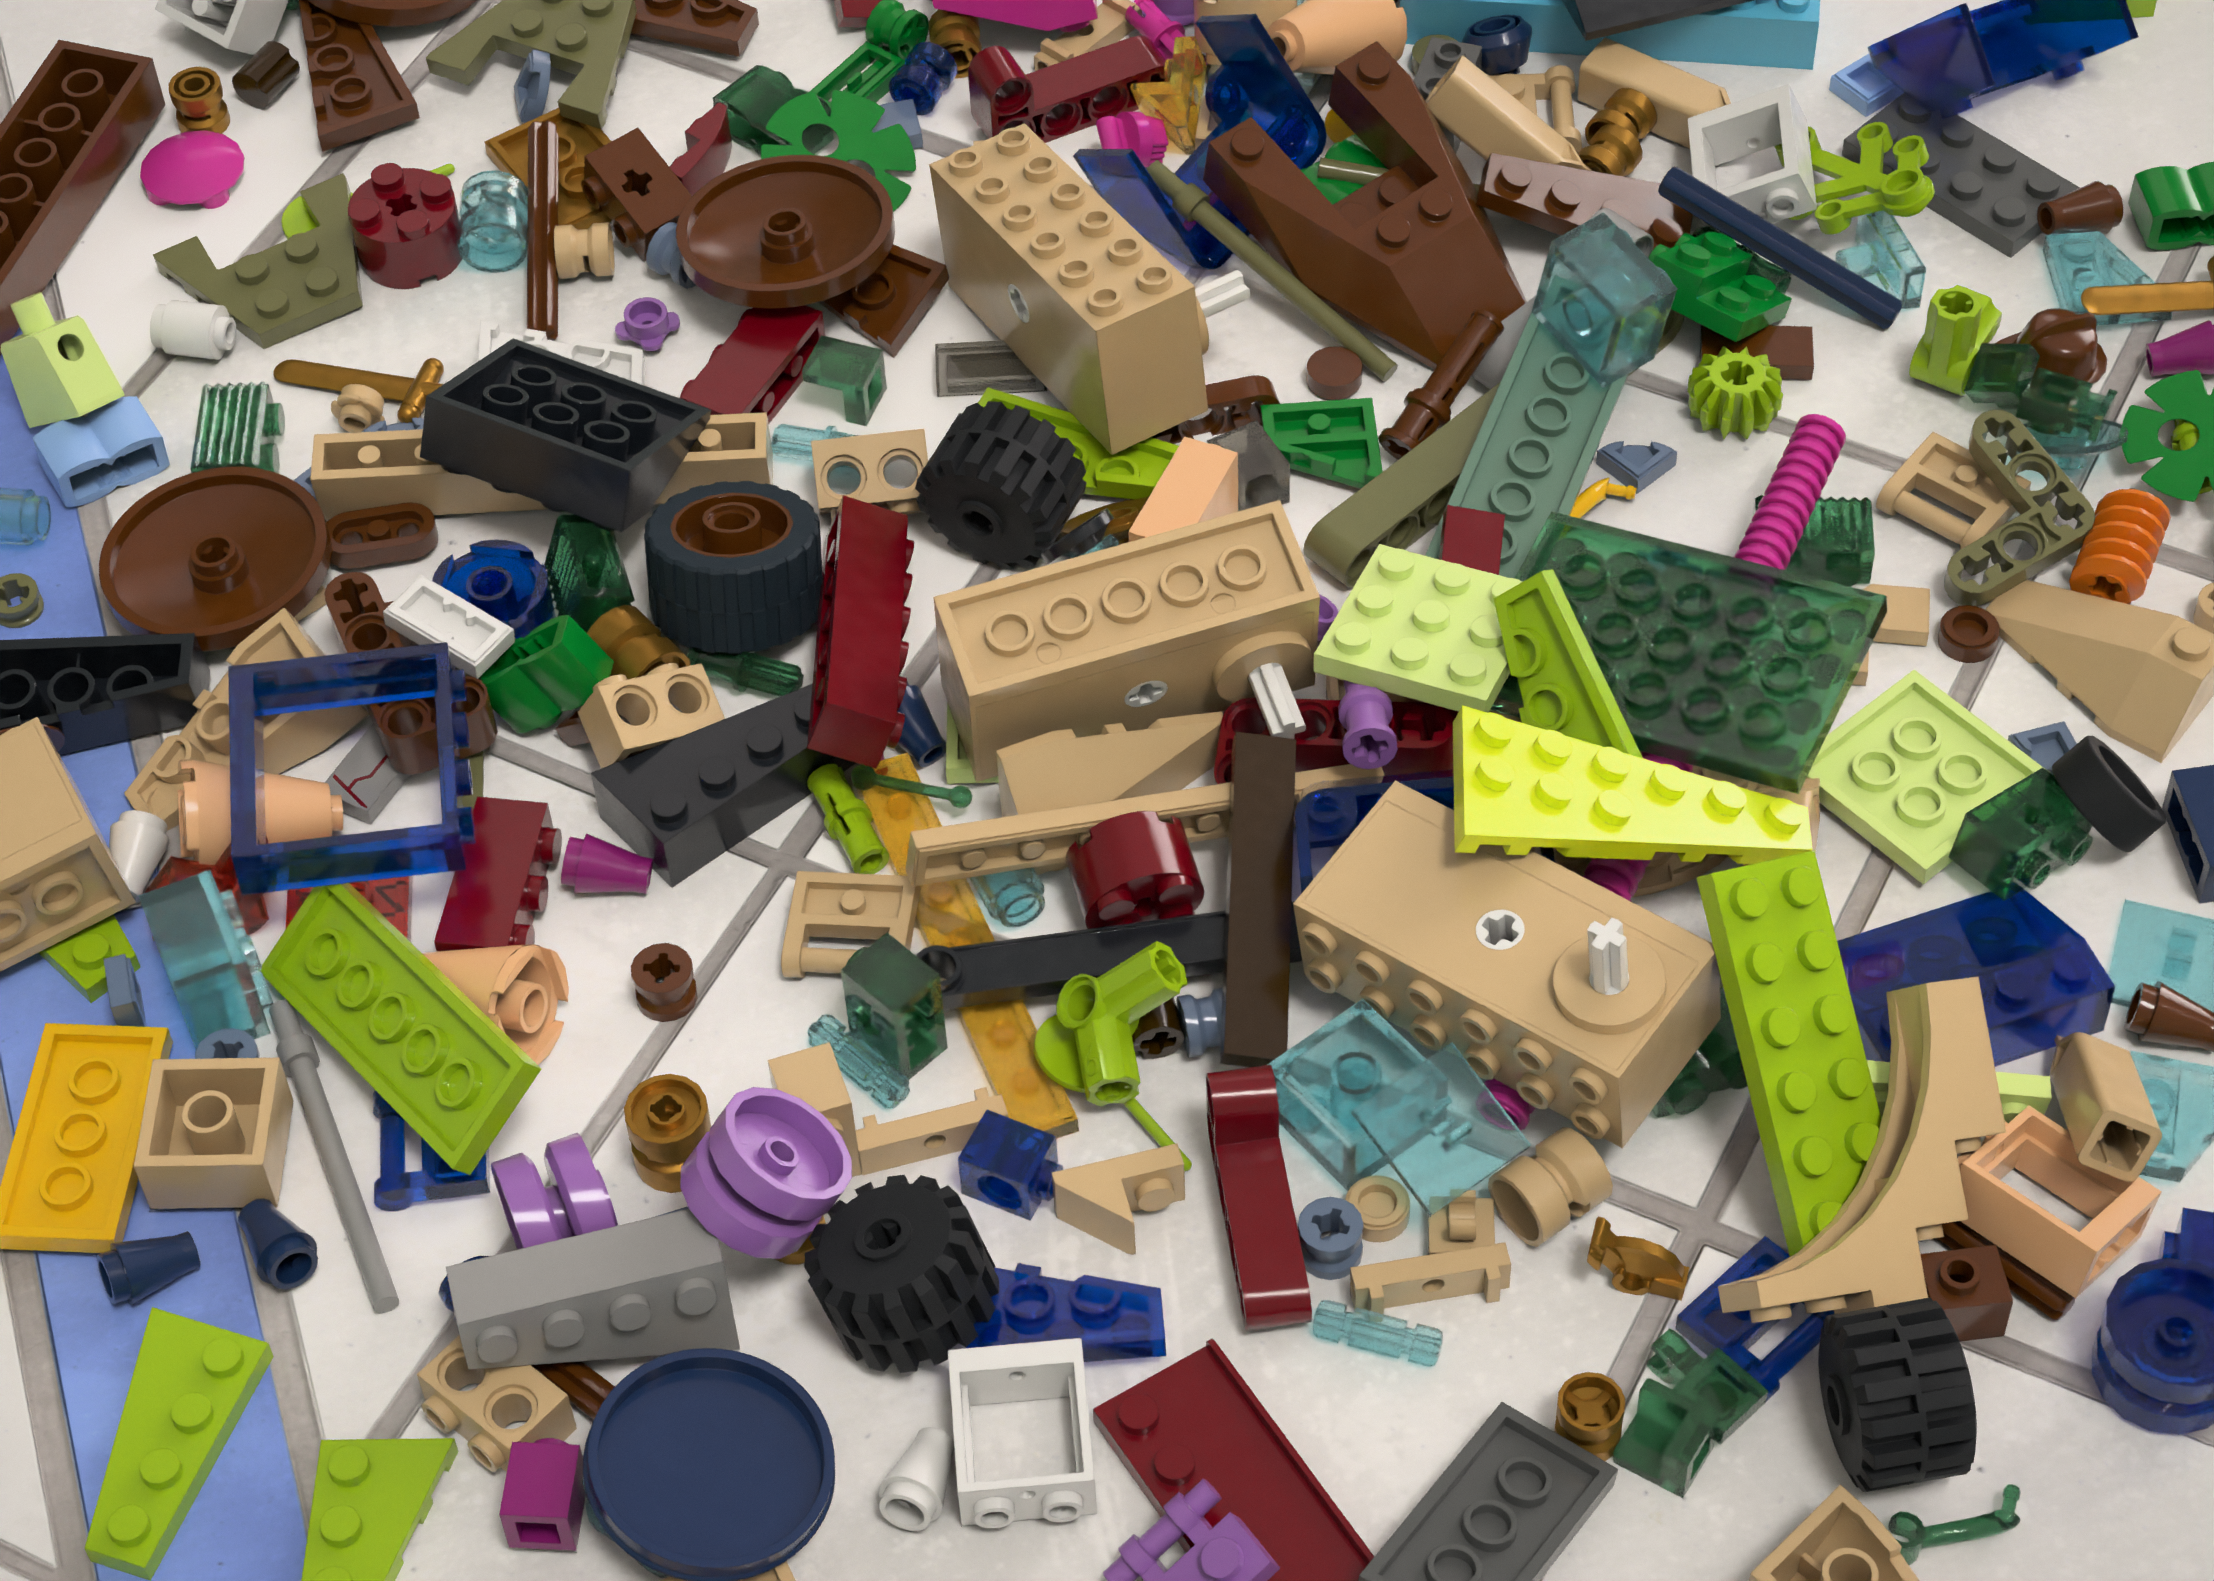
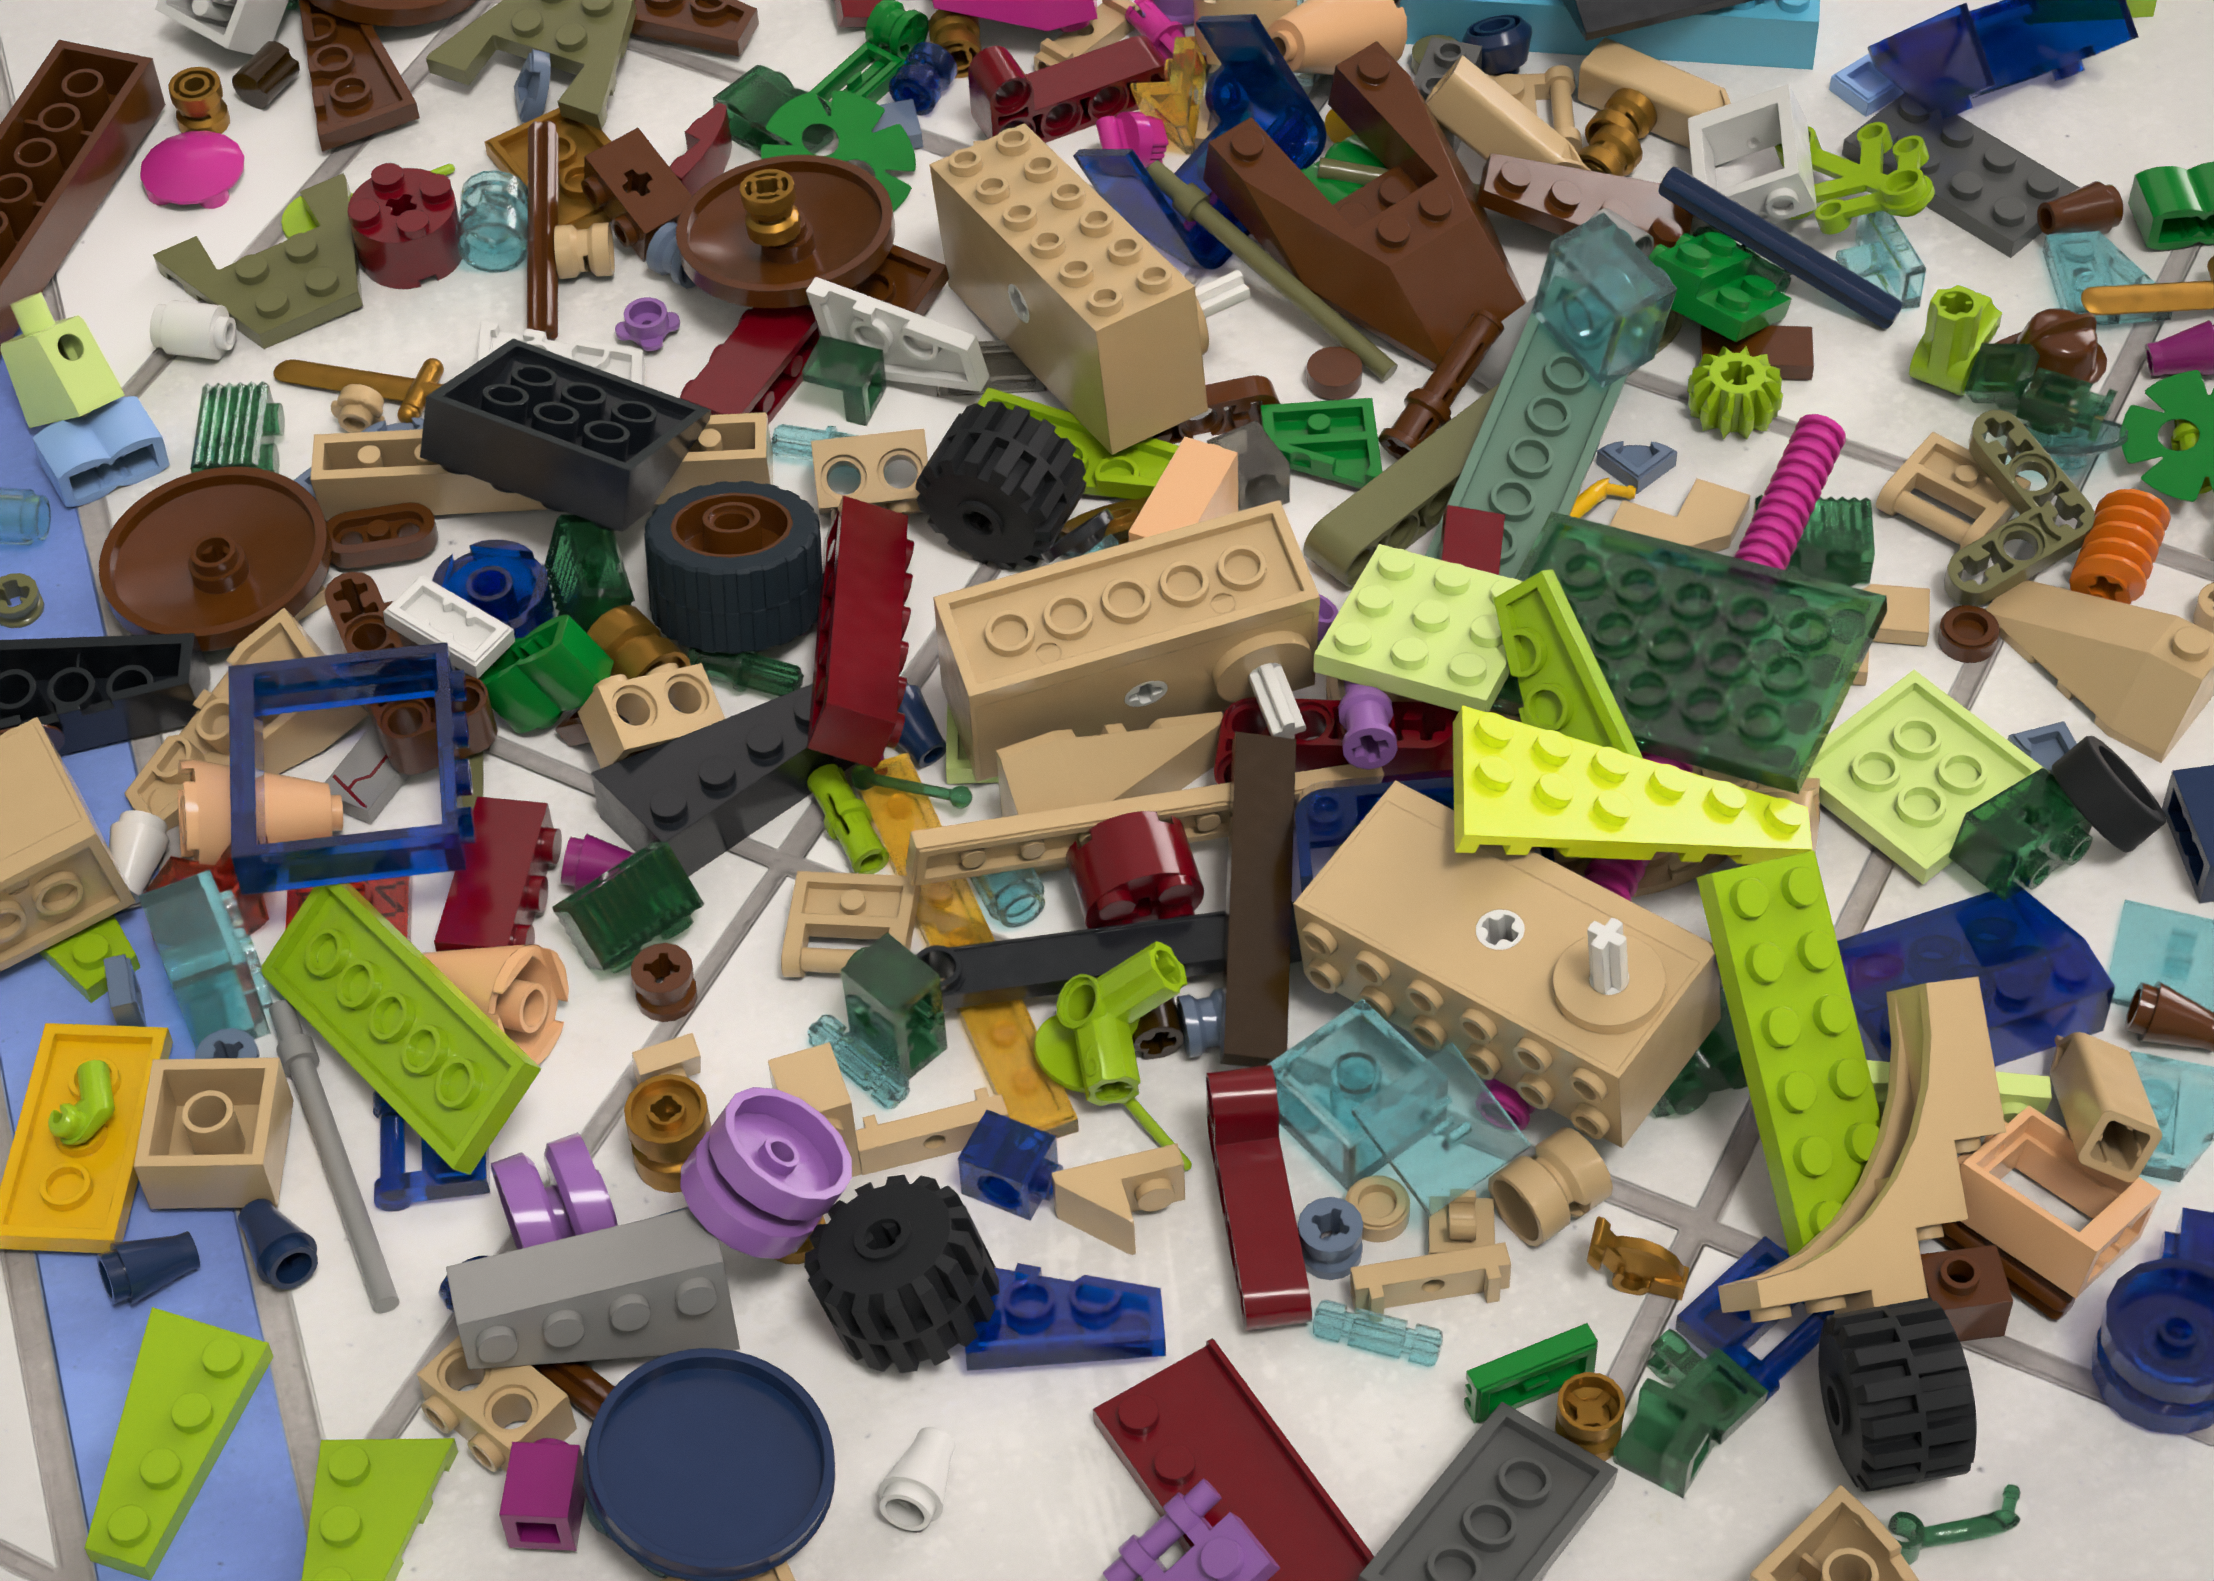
white window [948,1338,1097,1528] -> none
none -> lime arm [48,1060,115,1145]
none -> clear green brick [552,842,704,974]
none -> tan tile [632,1033,701,1084]
none -> pearl gold wheel [739,169,801,246]
none -> white wing [806,277,990,392]
none -> green tile [1464,1323,1598,1424]
none -> tan tile [1601,478,1751,563]

